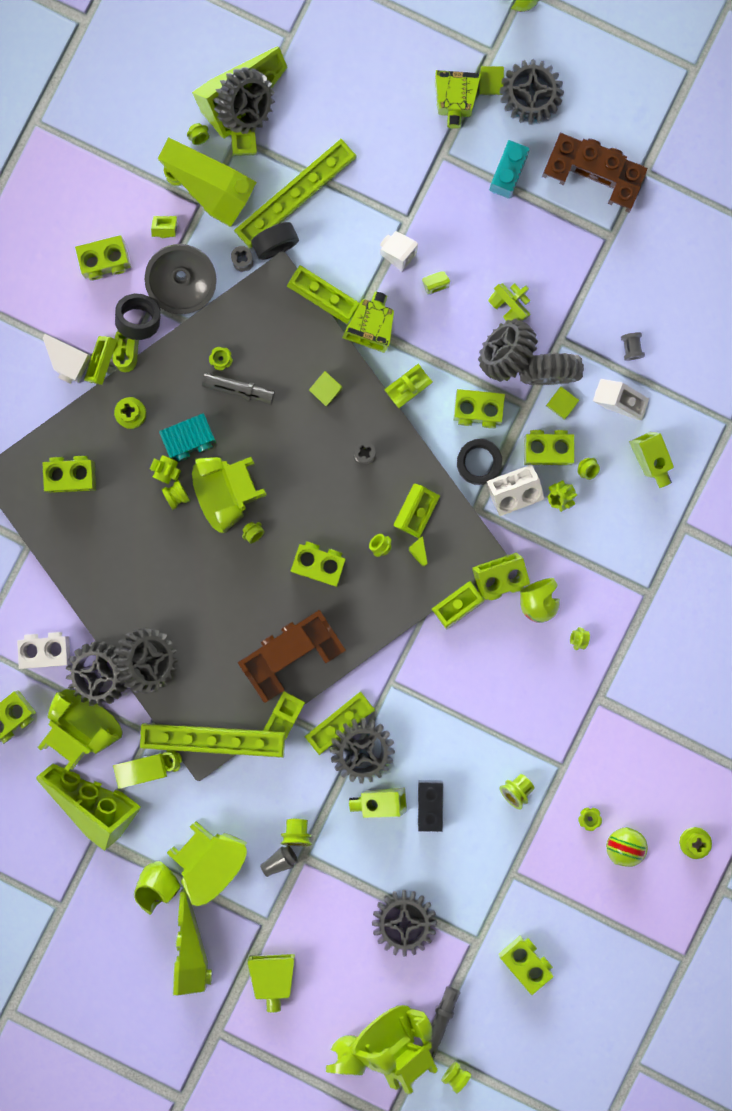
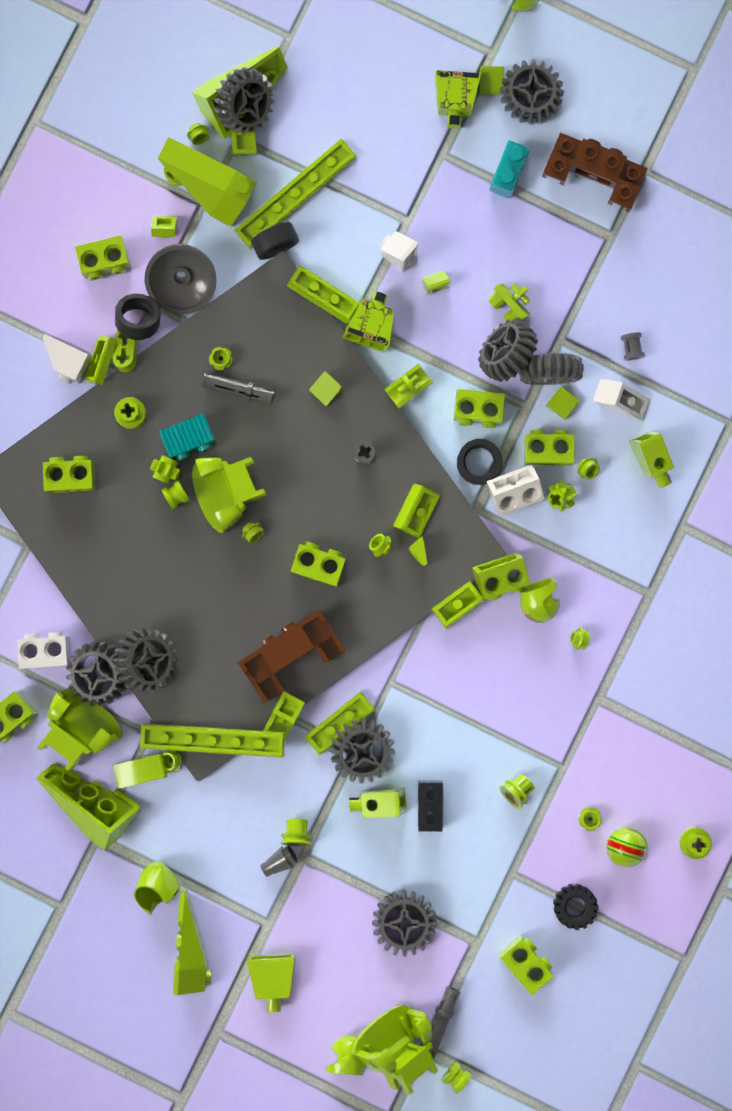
lime piece [167,821,247,906] -> none
dark grey bush [231,246,254,272] -> none
none -> black tyre [553,884,599,930]

